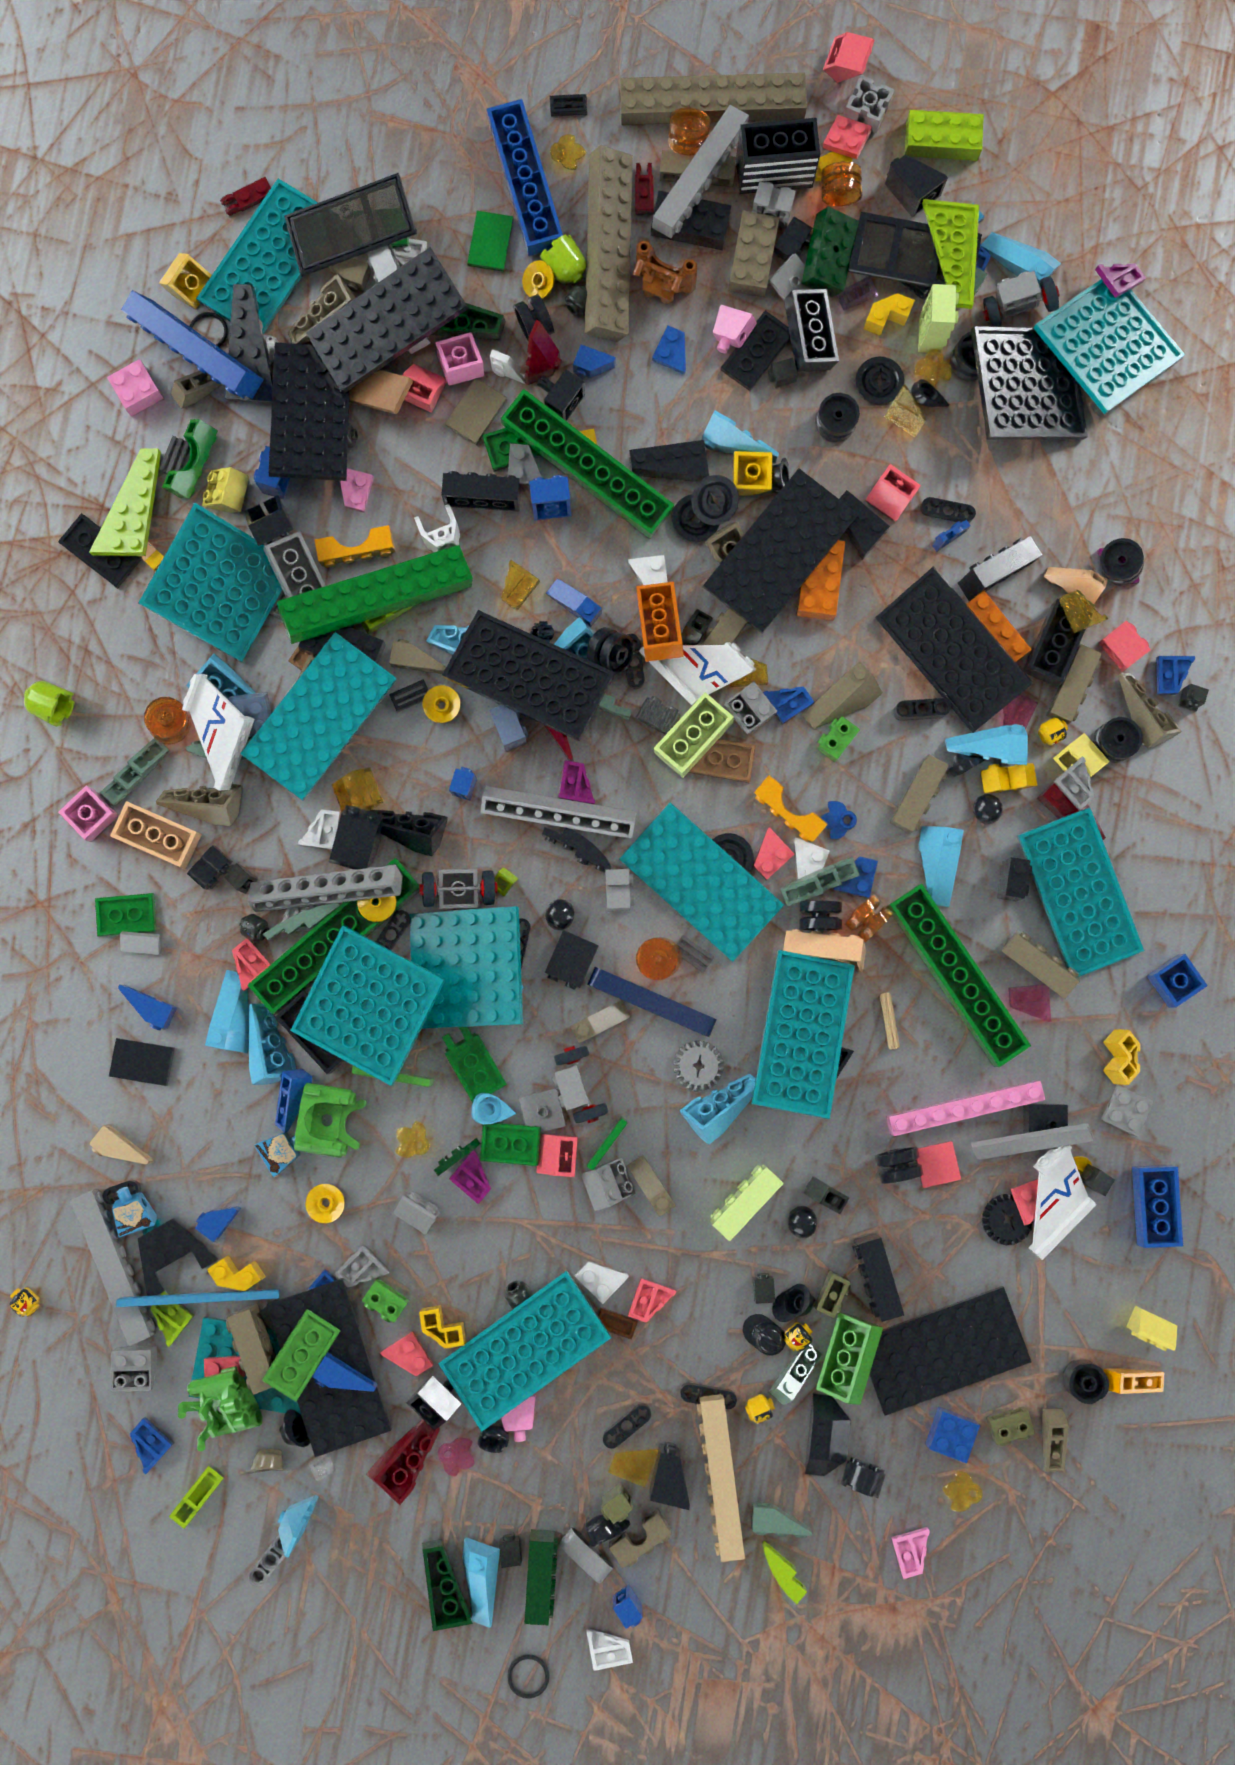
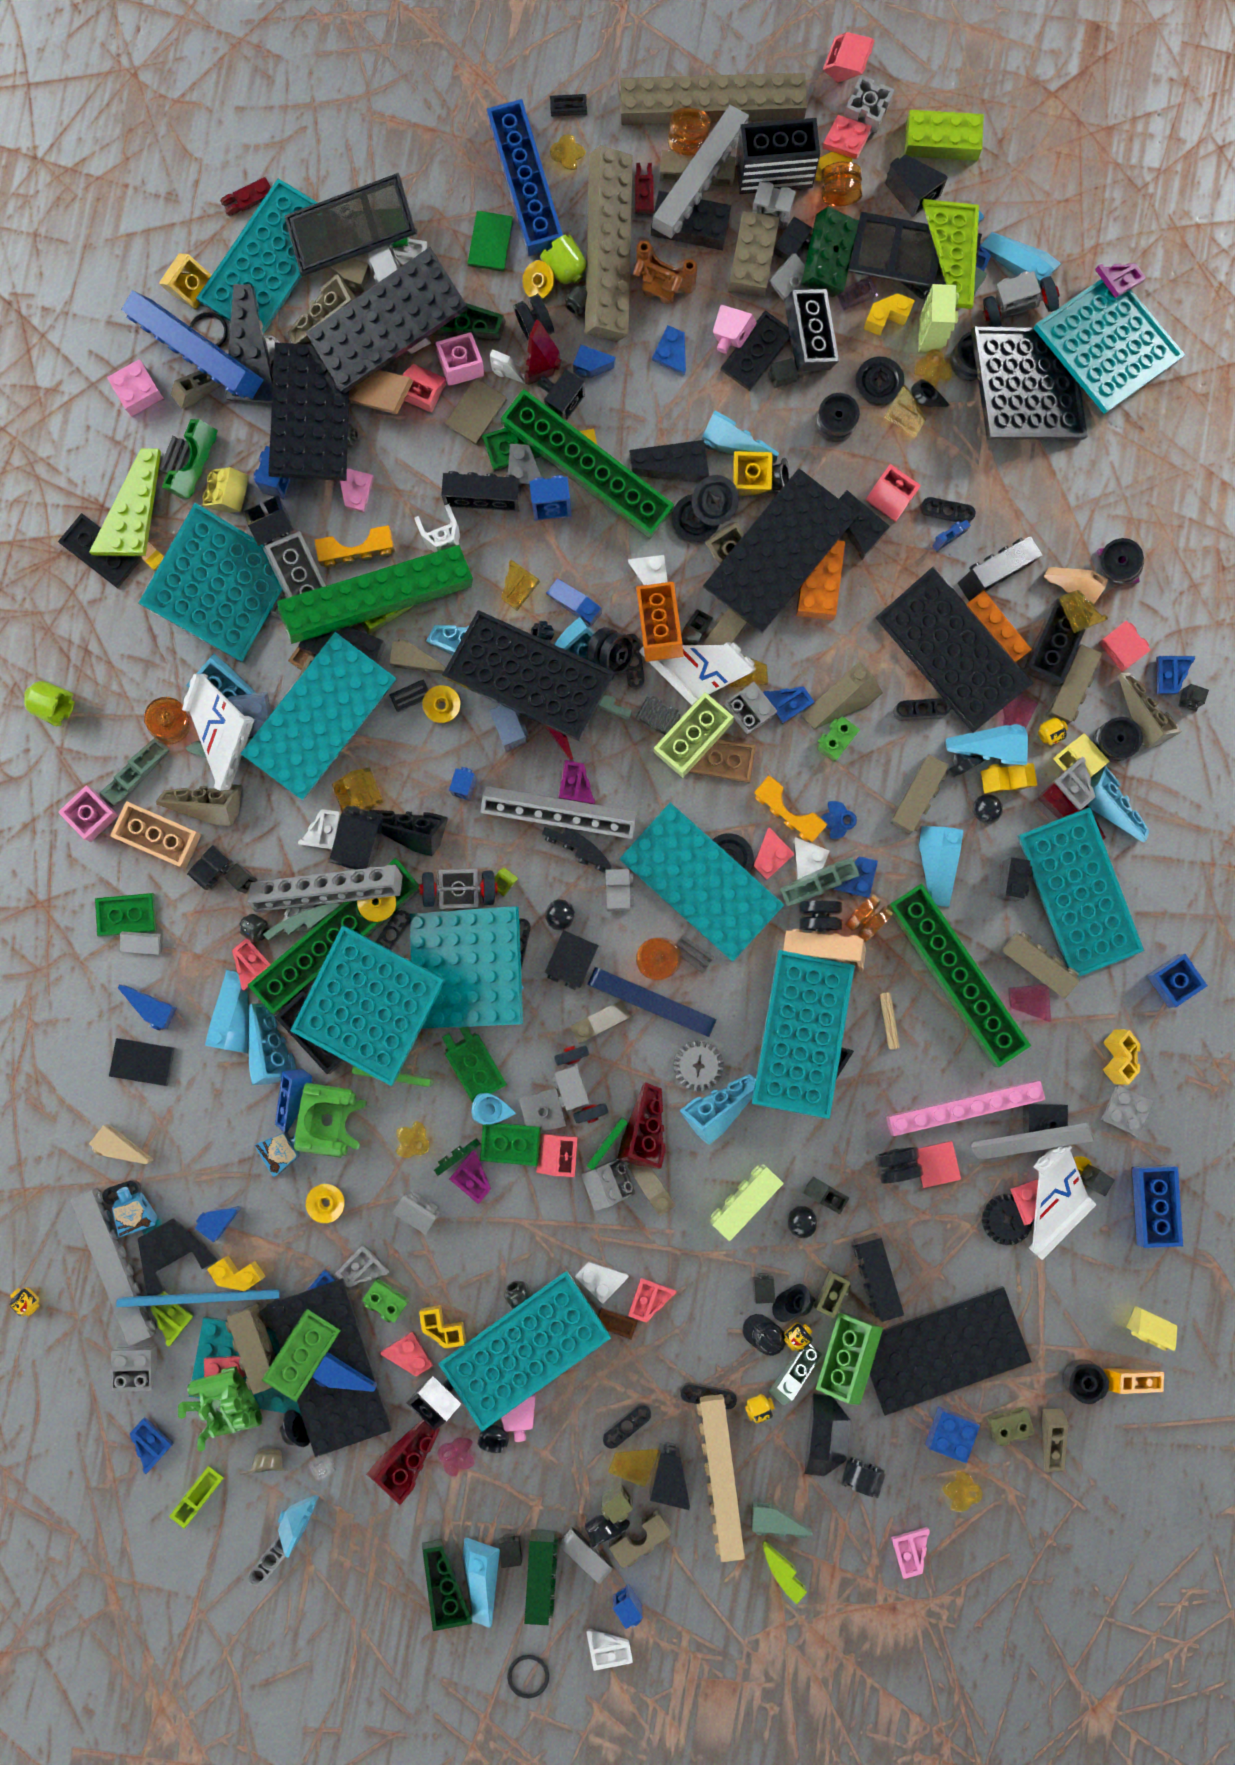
none -> dark red wedge [617,1082,666,1169]
none -> medium azure wedge [1088,766,1149,842]

